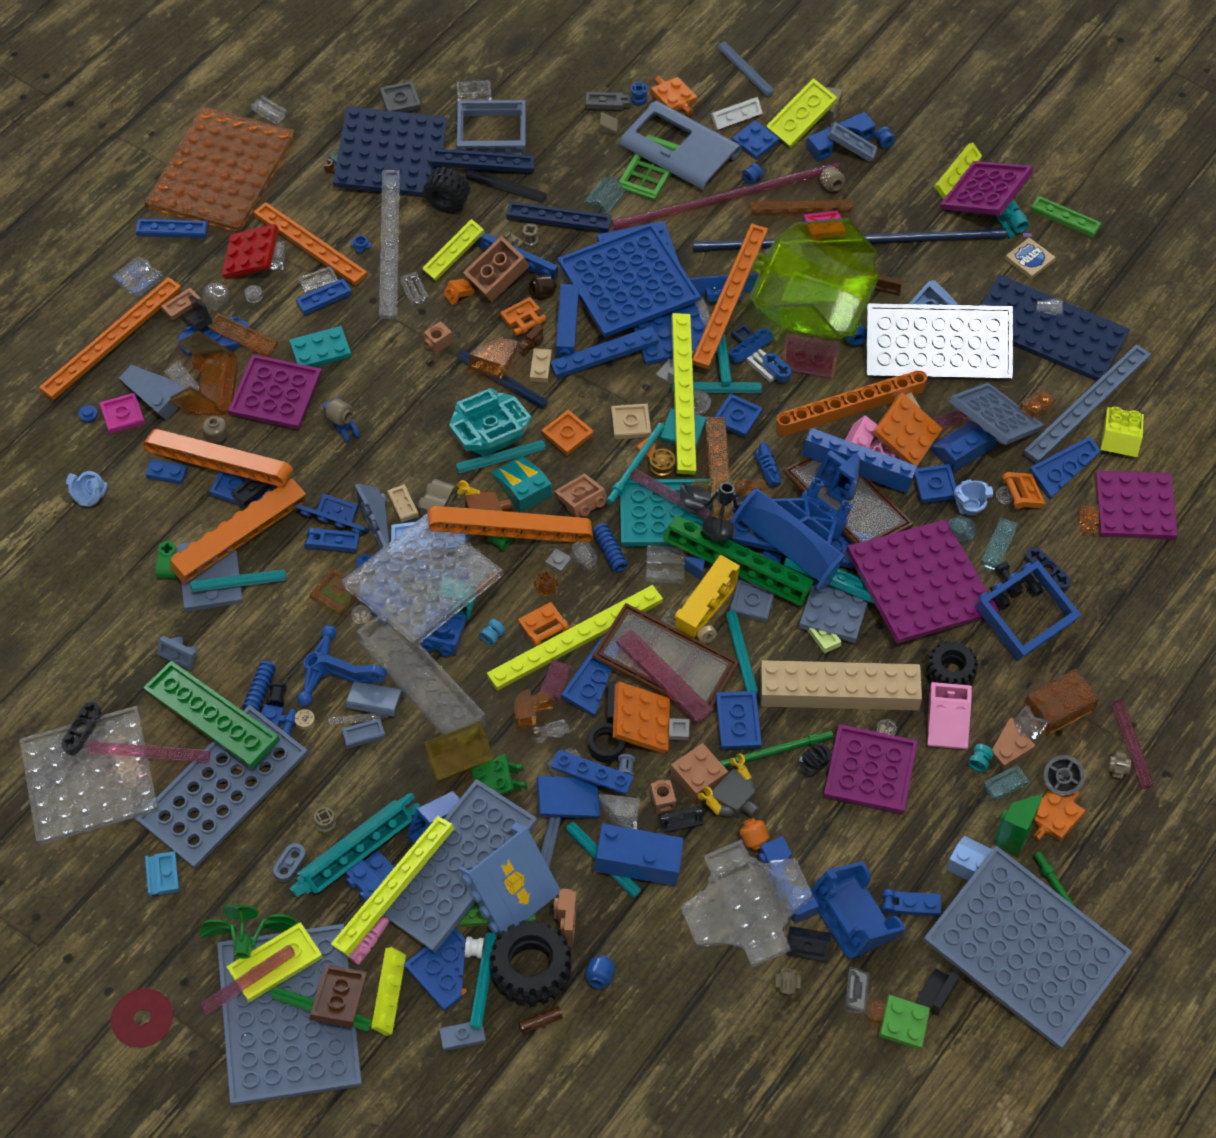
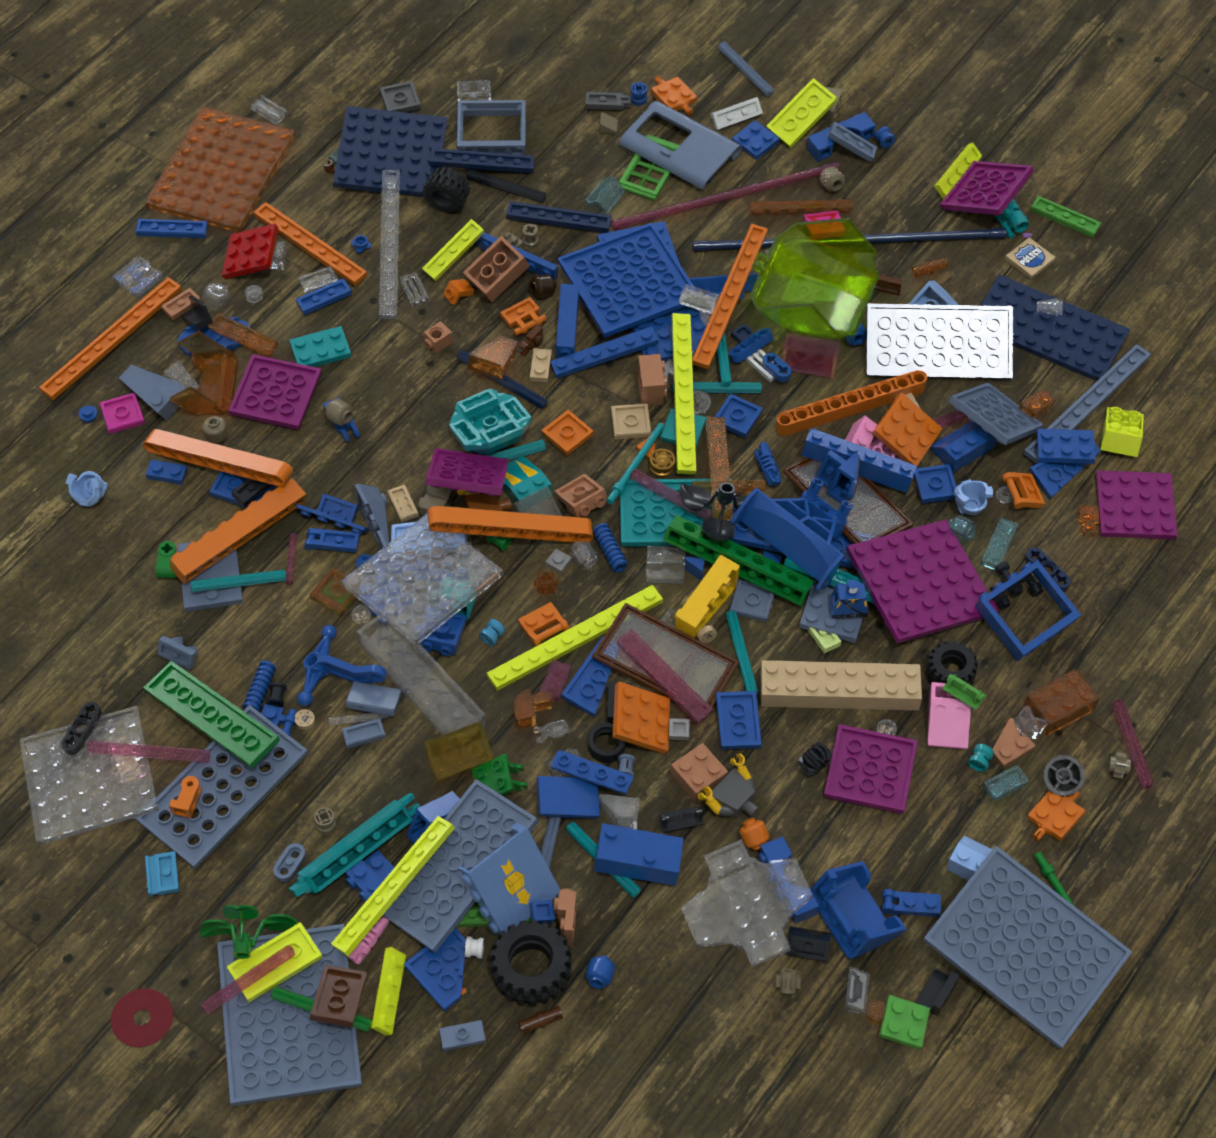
teal axle [470,932,497,1030] -> none
nougat brick [650,780,676,814] -> none
green bar [719,731,833,768] -> none
blue wheel [742,163,763,185] -> none
green slope [994,795,1043,857] -> none
none -> orange leg [169,776,202,819]
none -> clear pink bar [285,533,297,585]
none -> magenta plate [425,448,509,496]
none -> clear plate [514,486,562,516]
none -> blue panel [530,900,555,926]
none -> nougat brick [637,354,668,406]
none -> clear slope [679,284,719,314]
none -> blue torso [829,579,868,619]
none -> clear orange pin [911,257,949,278]
none -> bright green hinge [942,674,987,710]
none -> blue plate [1037,429,1095,464]

